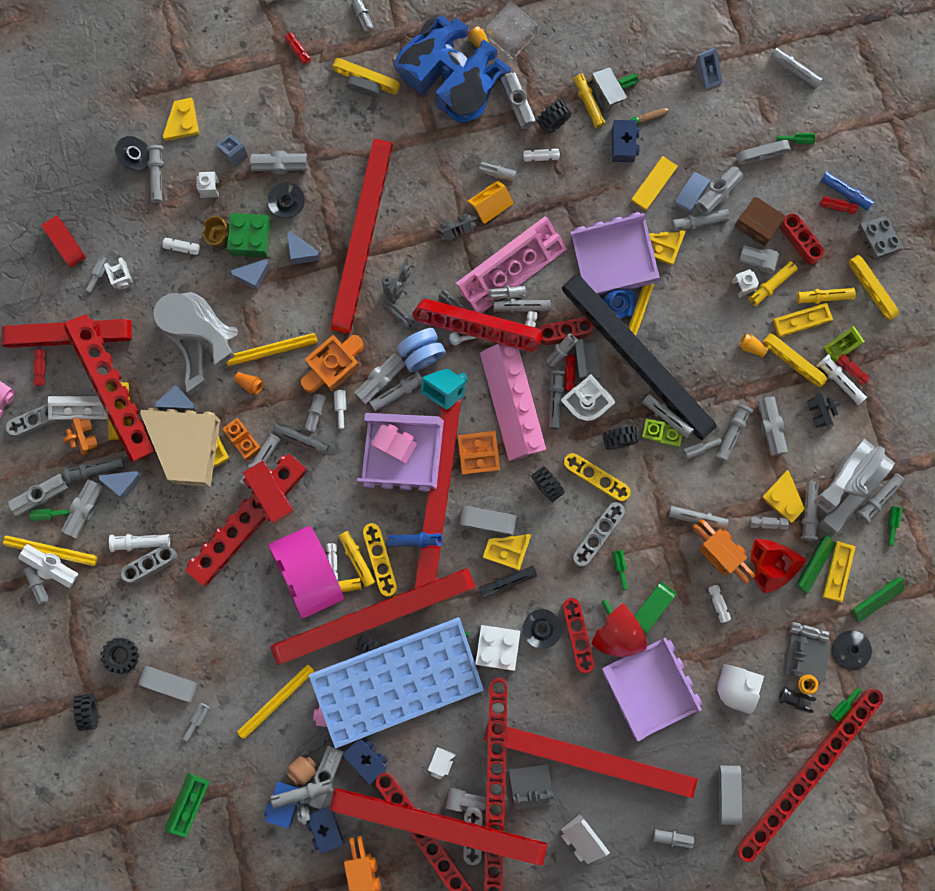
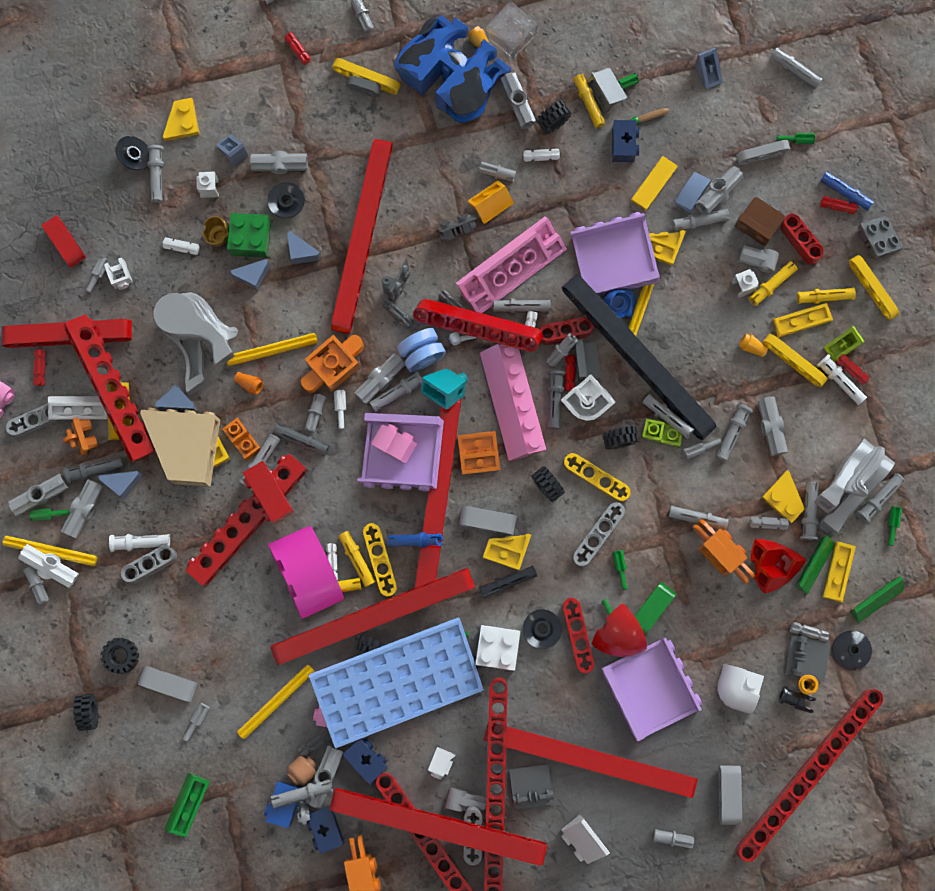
light grey axle [488,285,526,300] -> none
white axle [708,585,731,623] -> none
black hips [806,392,841,428] -> none
green axle [829,688,862,723] -> none

